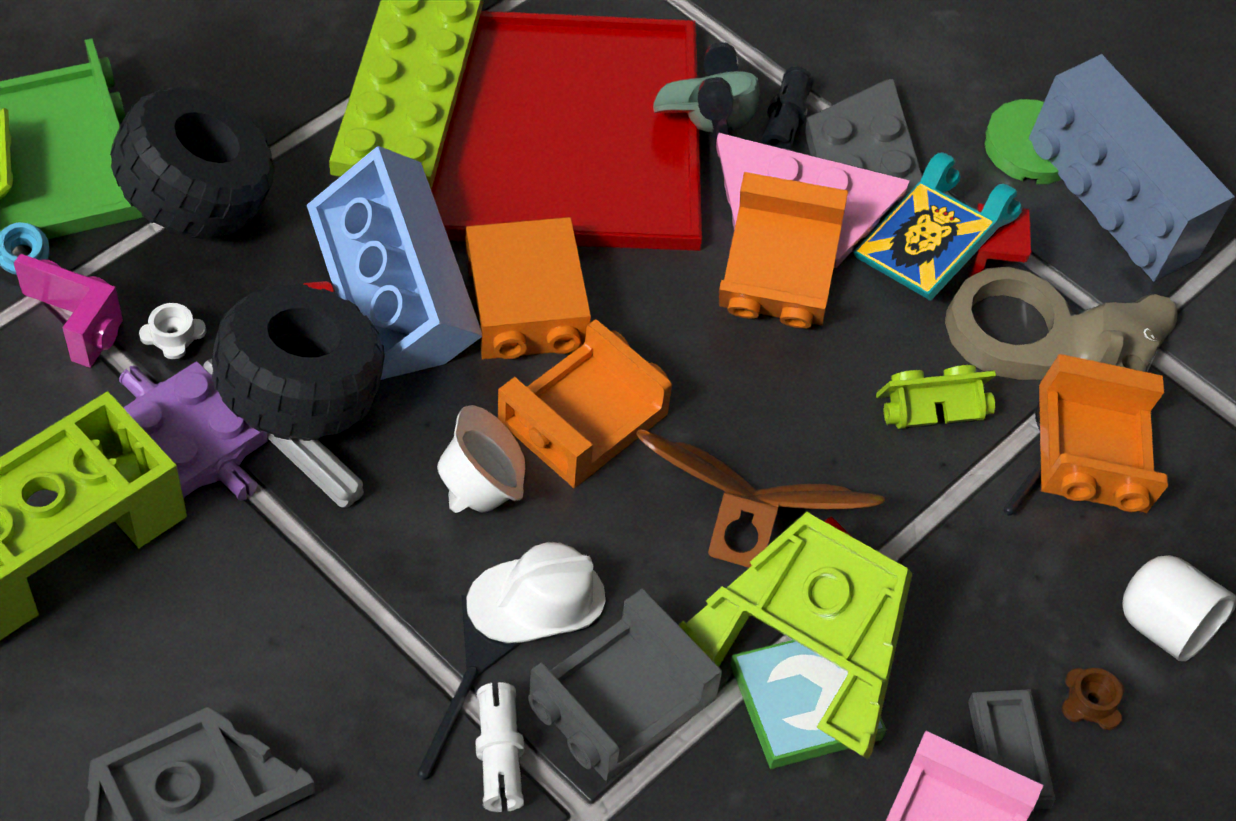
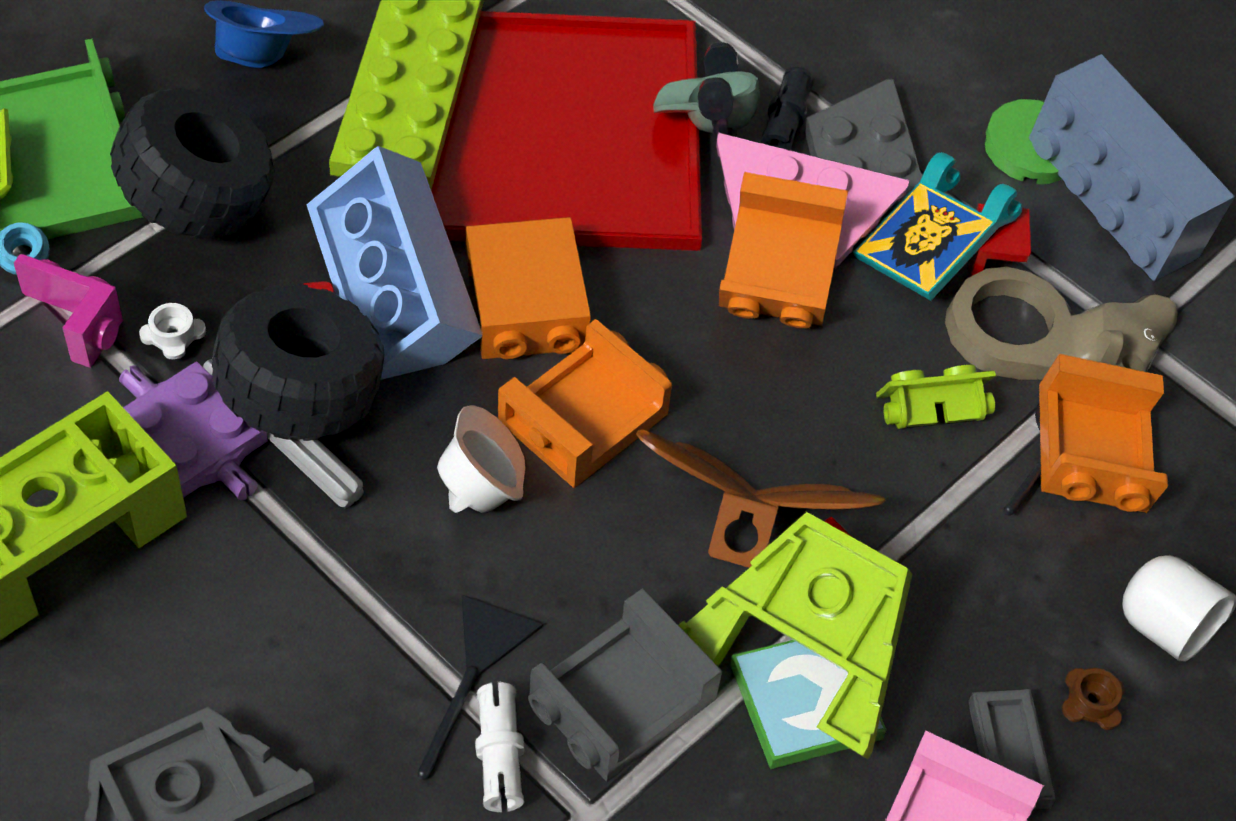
white piece [467,542,606,643] -> none
none -> blue piece [204,0,324,68]

